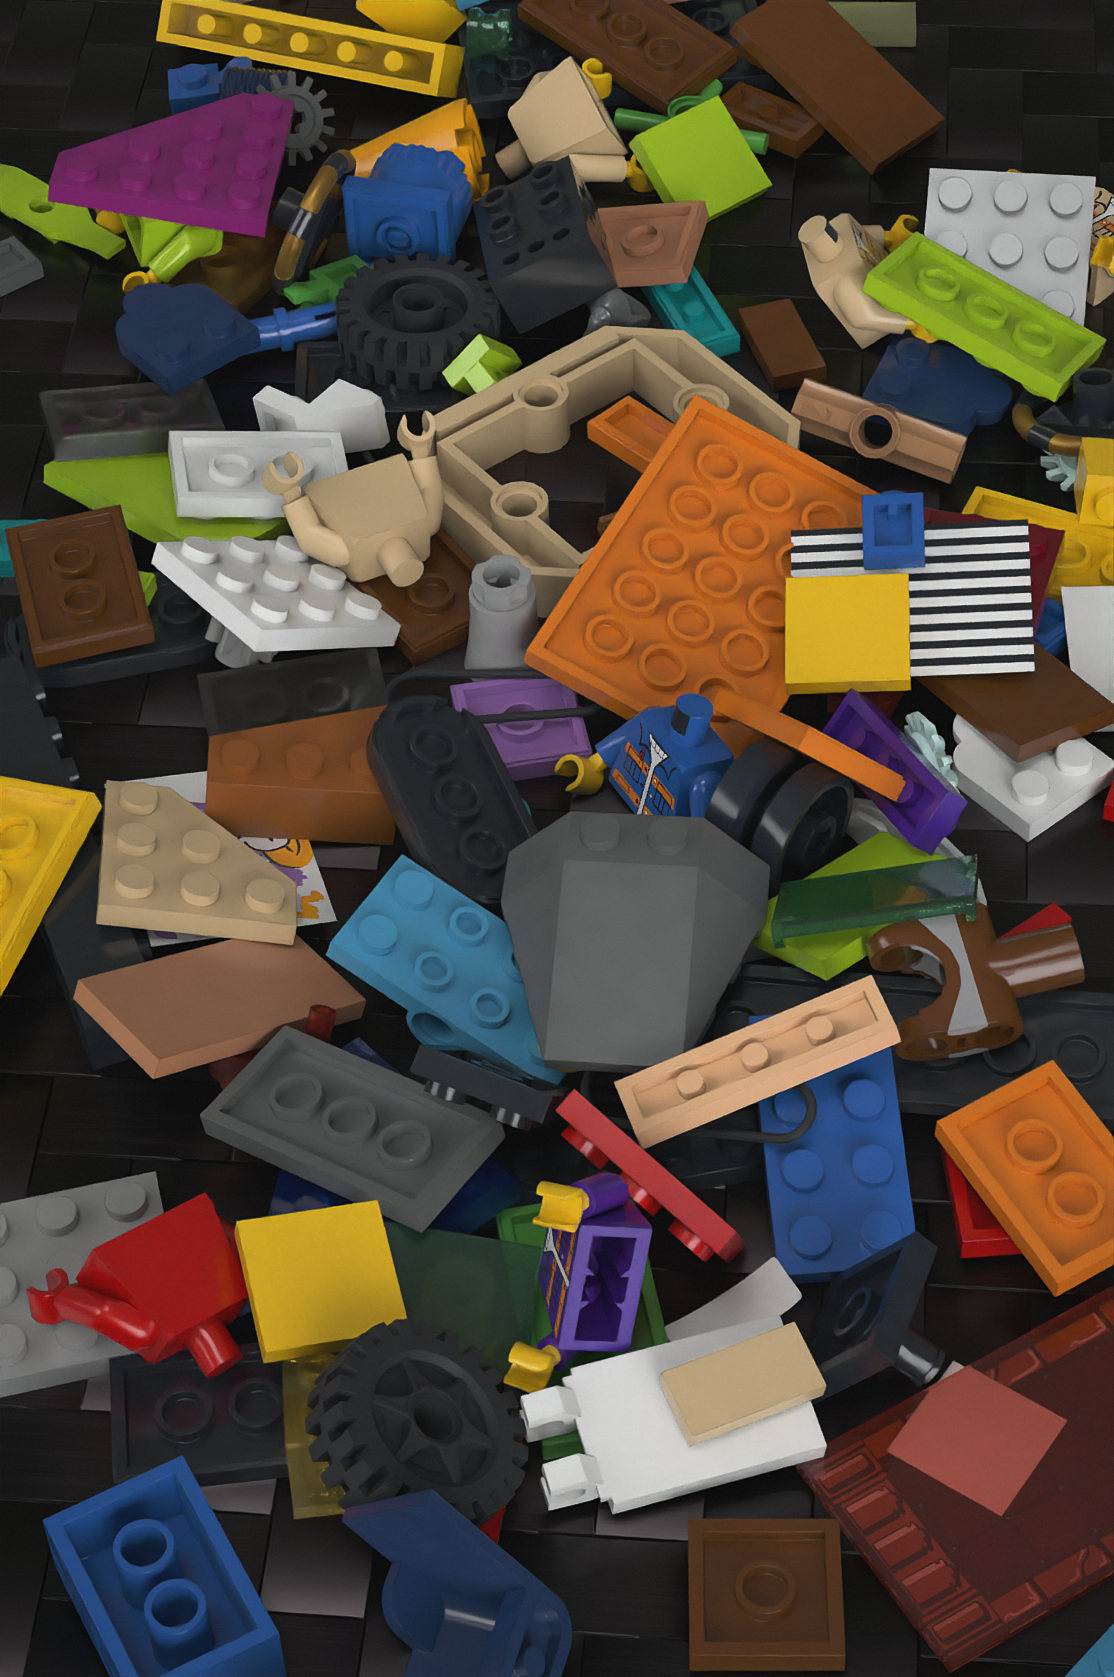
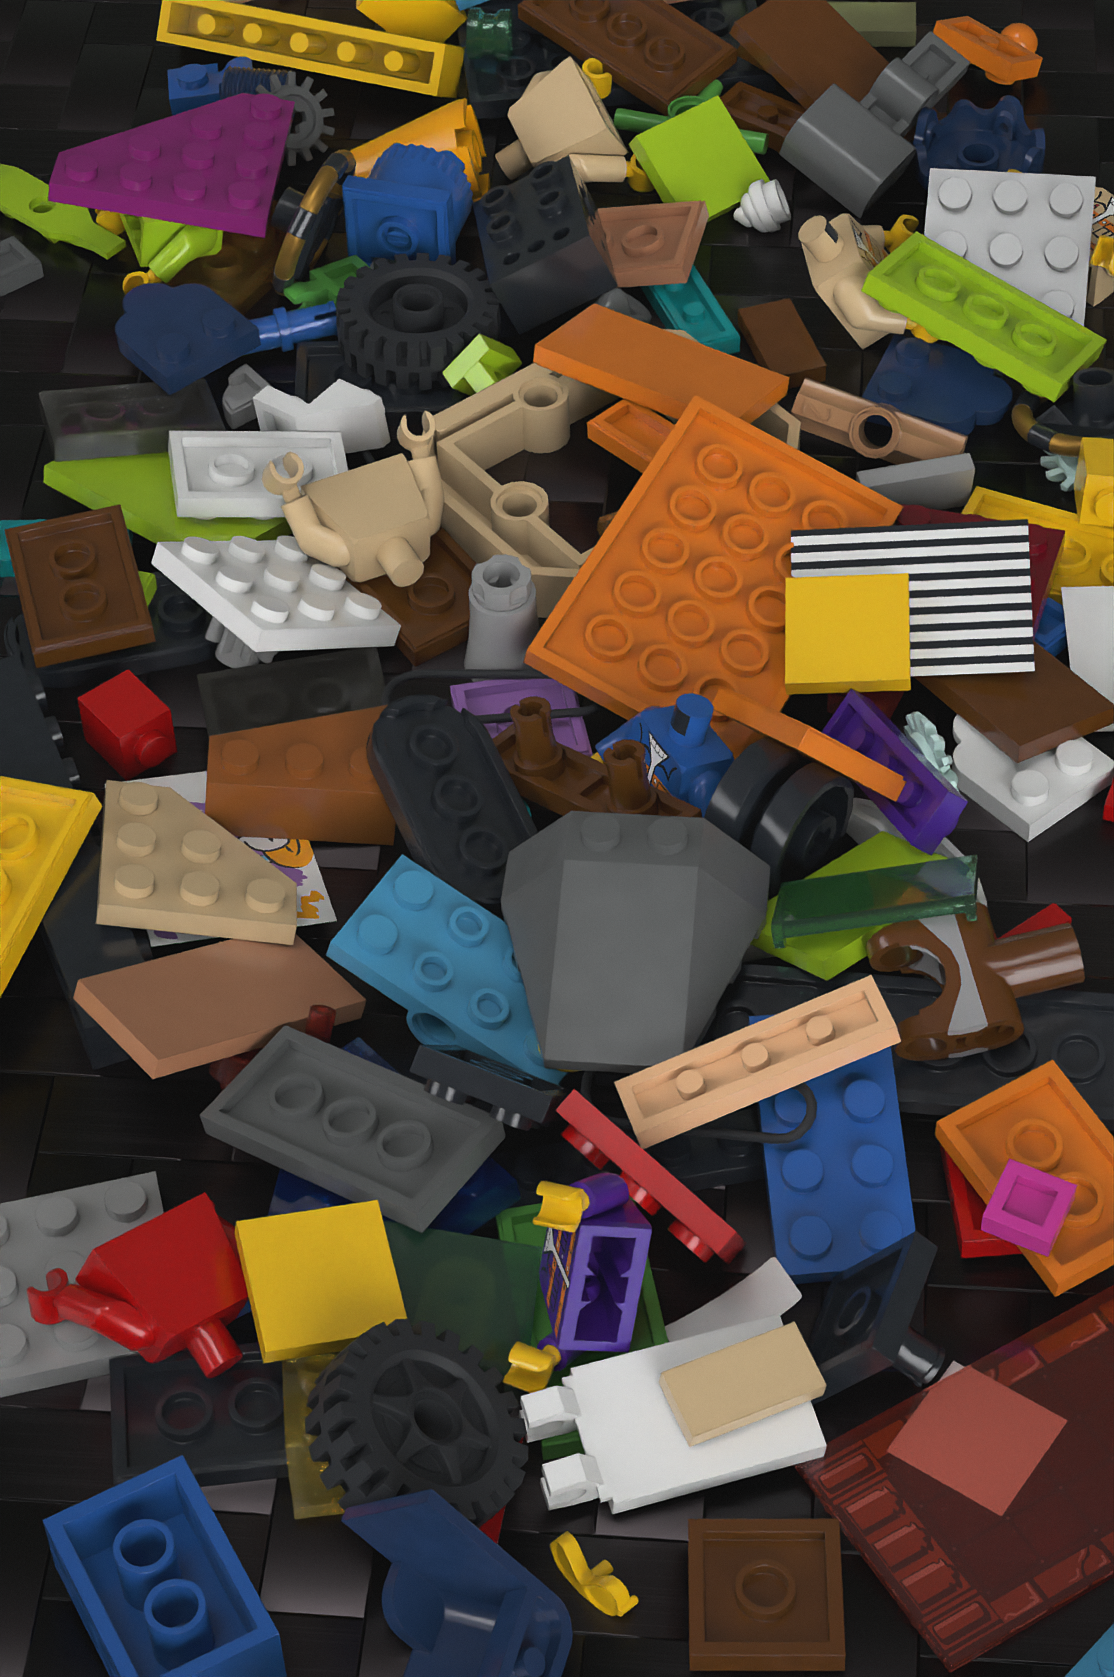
blue bracket [862,490,926,570] -> none
none -> red brick [77,669,177,781]
none -> light grey tile [223,364,272,429]
none -> reddish brown plate [492,696,702,818]
none -> orange tile [533,303,790,424]
none -> yellow piece [550,1531,638,1617]
none -> white plate [733,179,791,233]
none -> dark grey plate [779,31,970,219]
none -> light grey tile [856,453,975,510]
none -> dark blue plate [912,95,1045,192]
none -> orange plate [933,16,1043,85]
none -> dark pink plate [980,1158,1077,1257]

